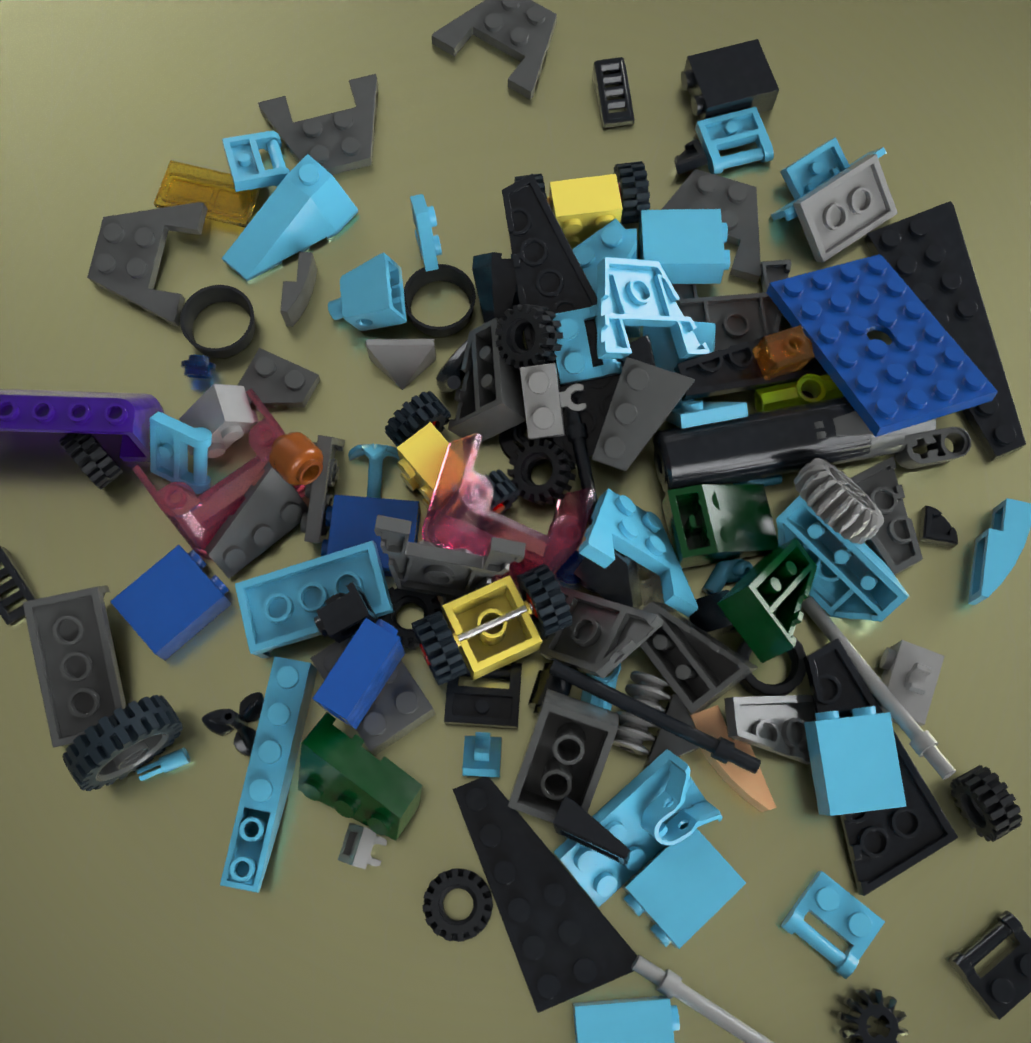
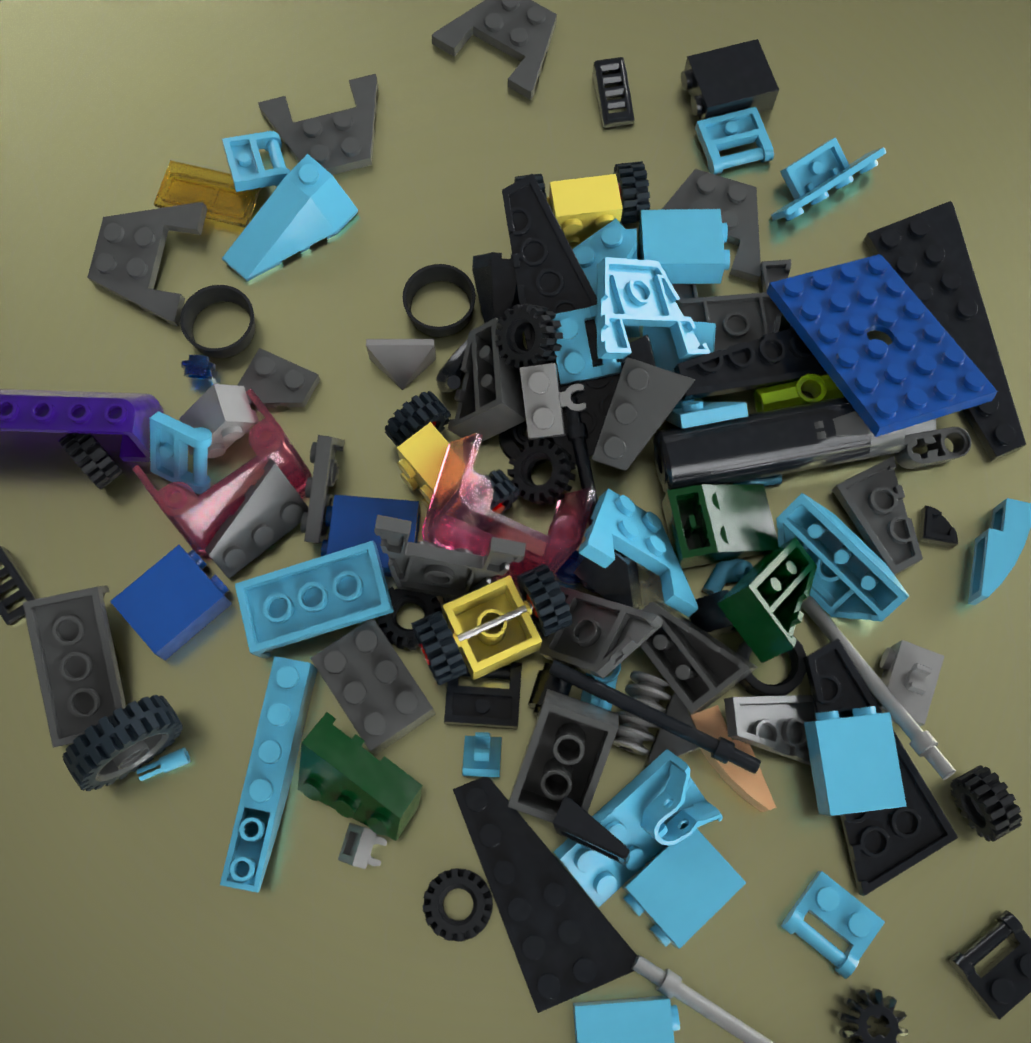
black plant [202,692,264,756] -> none
dark orange head [269,432,324,486] -> none
dark grey slope [280,252,317,327] -> none
blue brick [312,618,406,730] -> none
black brick [314,582,378,643] -> none
medium azure torso [328,253,407,331] -> none
medium azure plant [348,444,400,498] -> none
medium azure wing [410,194,442,272] -> none
black tile [674,139,708,175] -> none
clear orange brick [752,325,815,381] -> none
light grey plate [793,154,898,262] -> none
light grey gear [794,458,884,544] -> none

